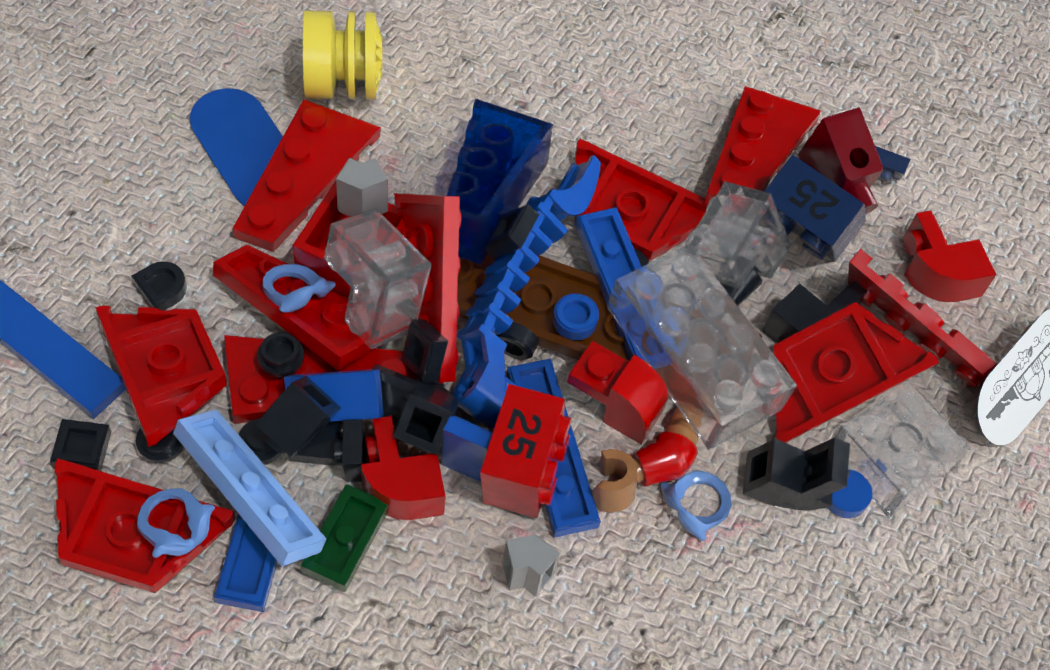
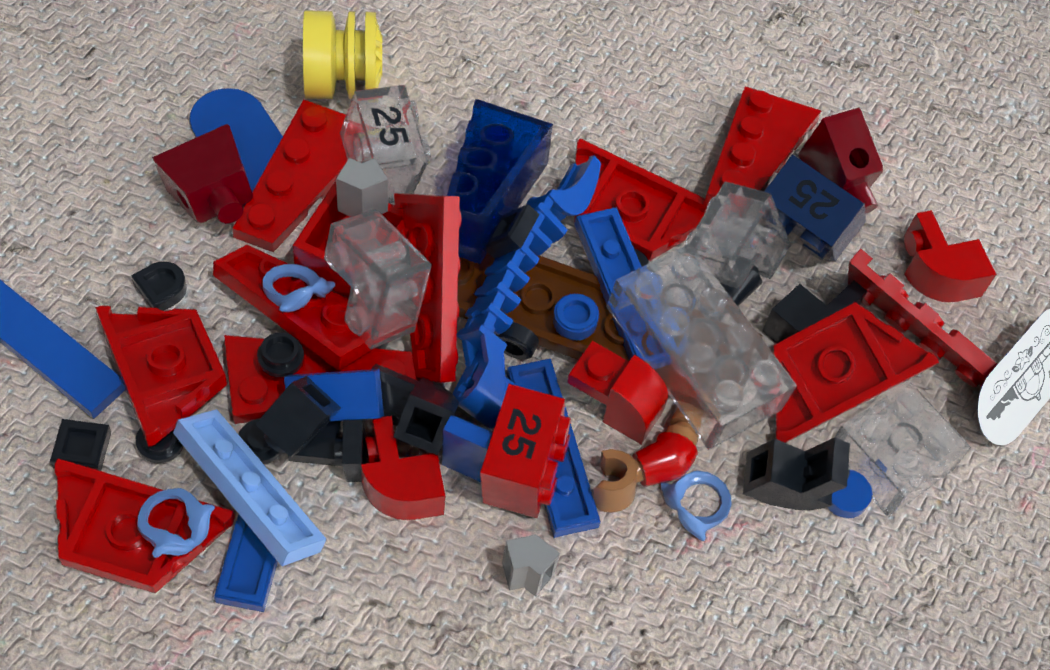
dark green plate [301,484,388,592] -> none
black tile [401,319,448,383] -> none
dark blue plate [875,146,911,183] -> none
none -> dark red torso [152,124,253,224]
none -> clear brick [340,85,431,203]

